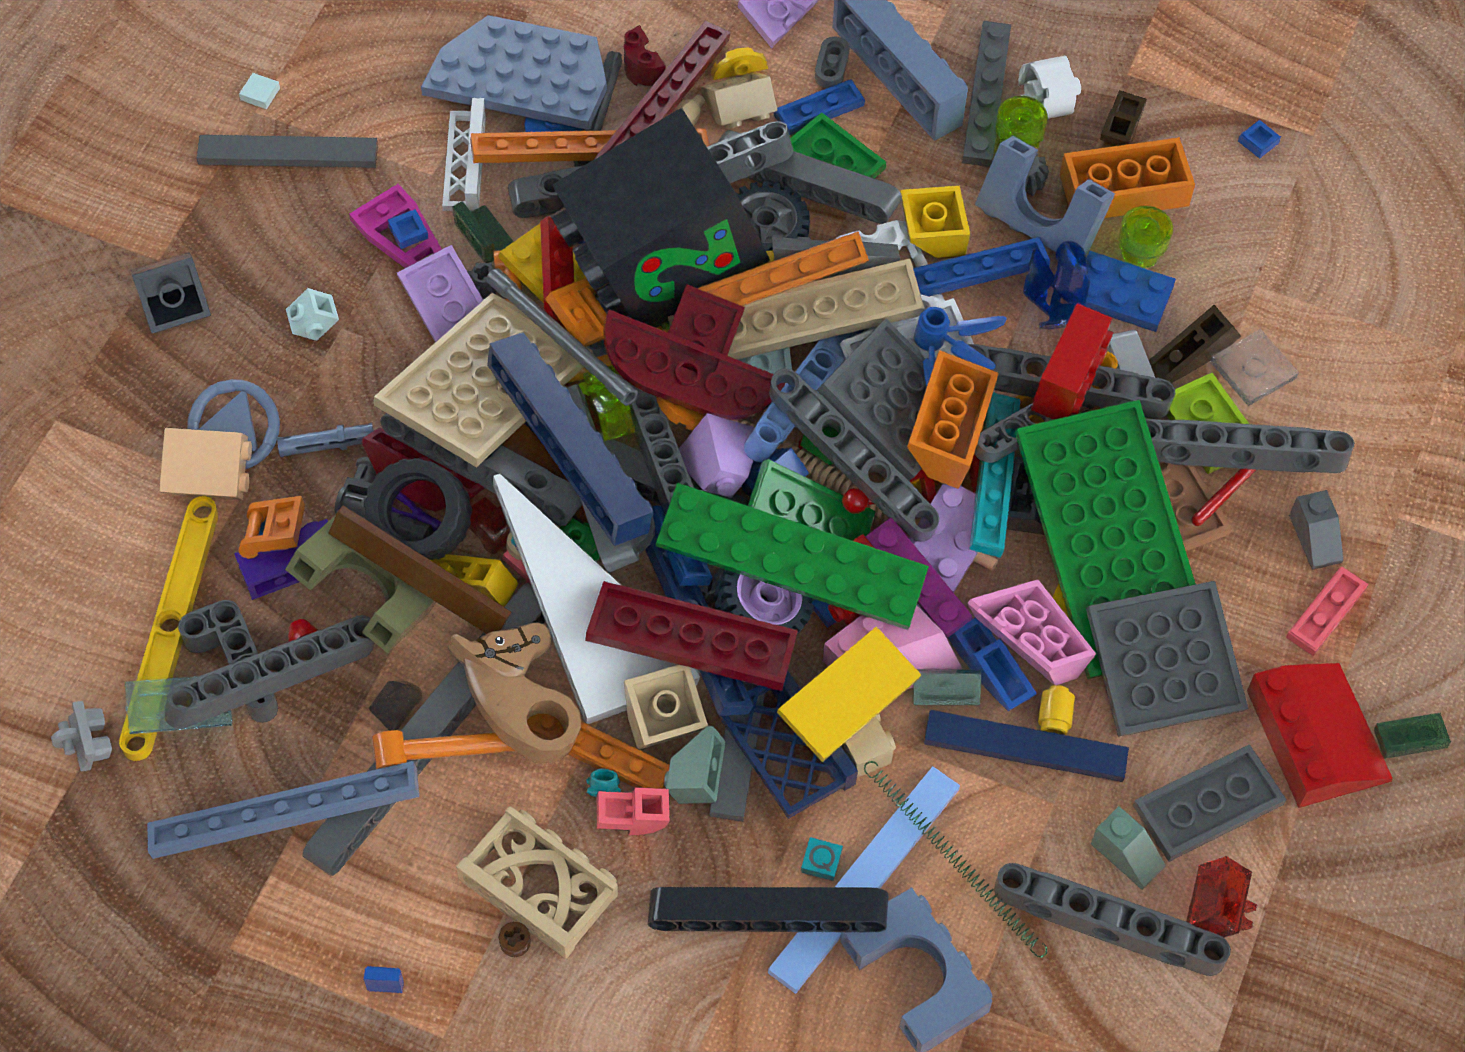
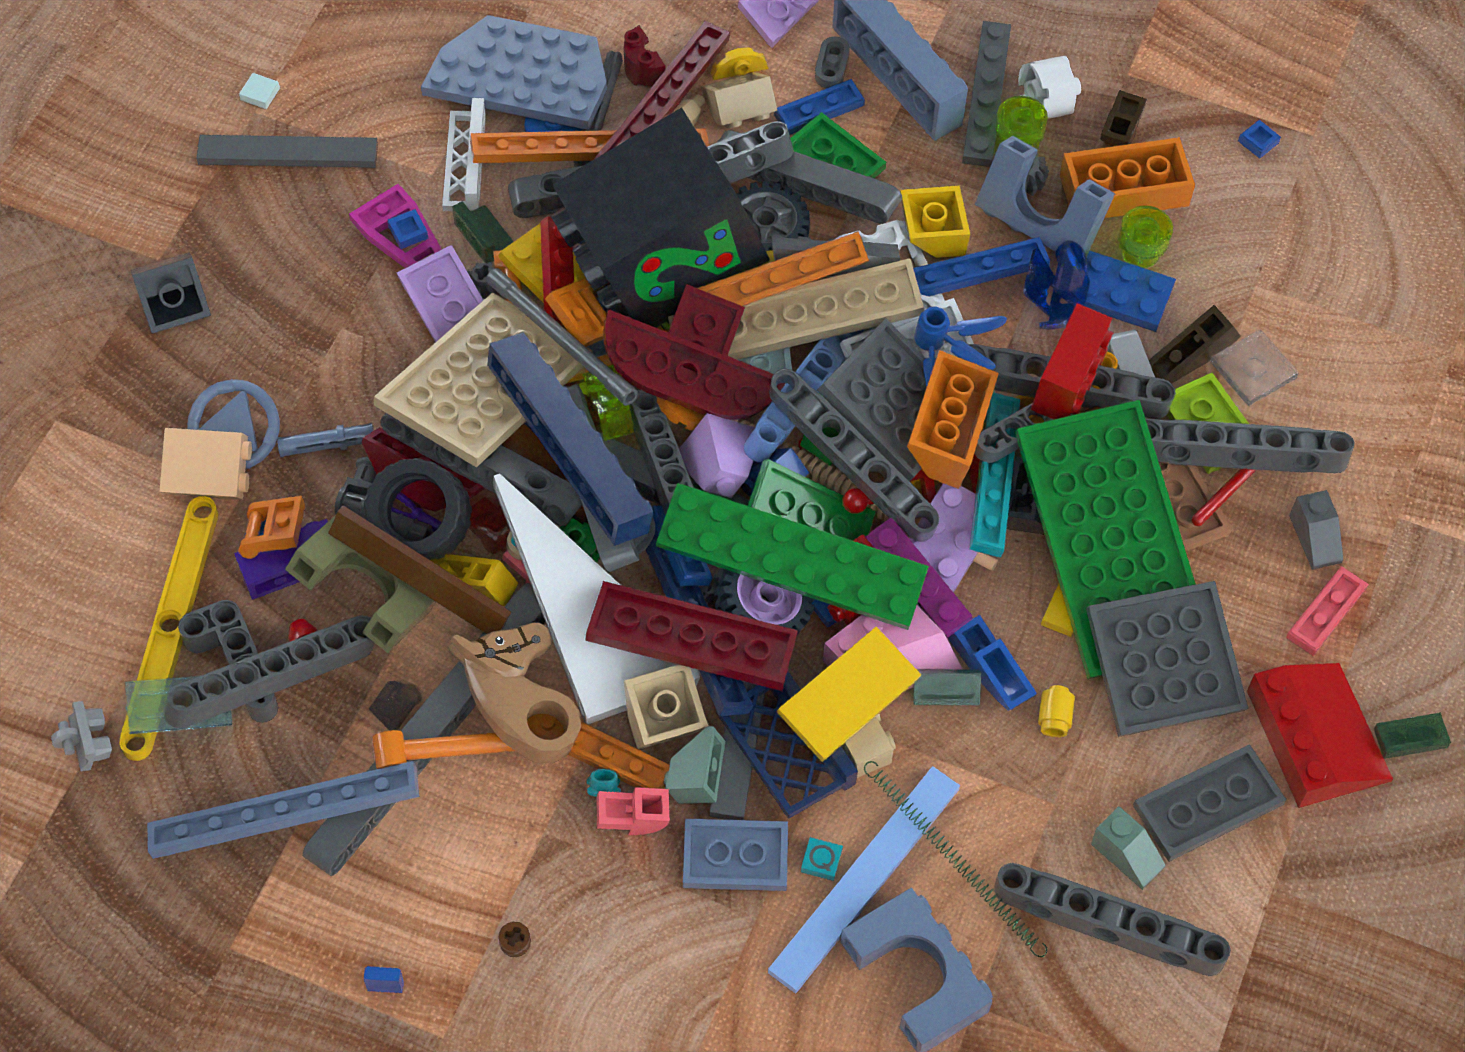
light aqua brick [286,288,339,341] -> none
tan fence [456,806,618,959] -> none
black beam [648,887,888,932] -> none
dark blue tile [924,710,1129,782] -> none
bright pink wedge [968,580,1096,685] -> none
clear red brick [1186,856,1257,938] -> none
none -> sand blue plate [683,819,788,891]

